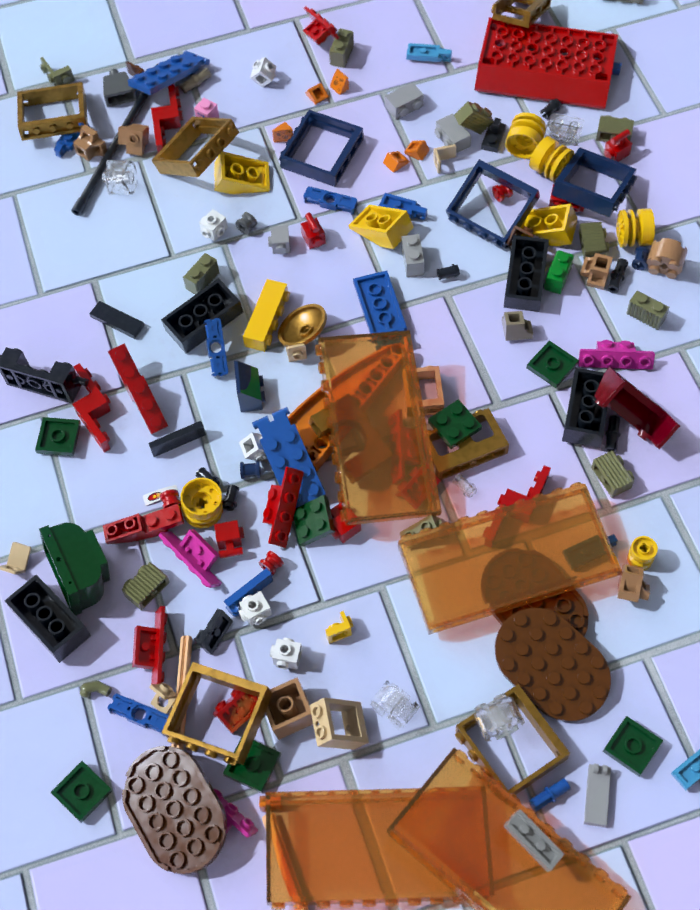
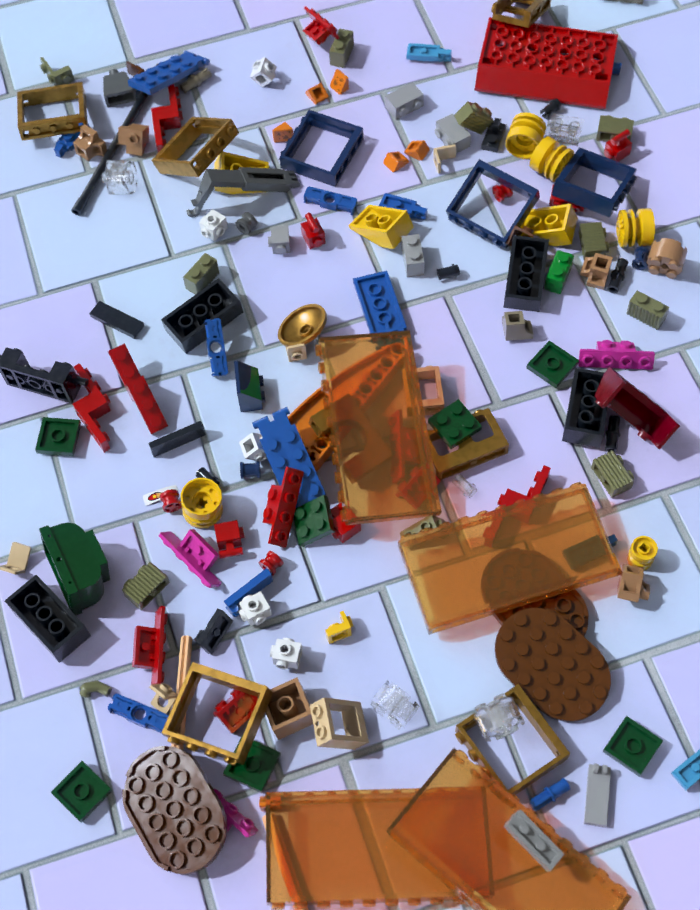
red slope [103,504,184,544] -> none
bright pink brick [194,98,219,118] -> none
black pin [222,485,240,511] -> none
yellow brick [243,279,290,352] -> none
none -> dark grey hinge [186,167,300,217]

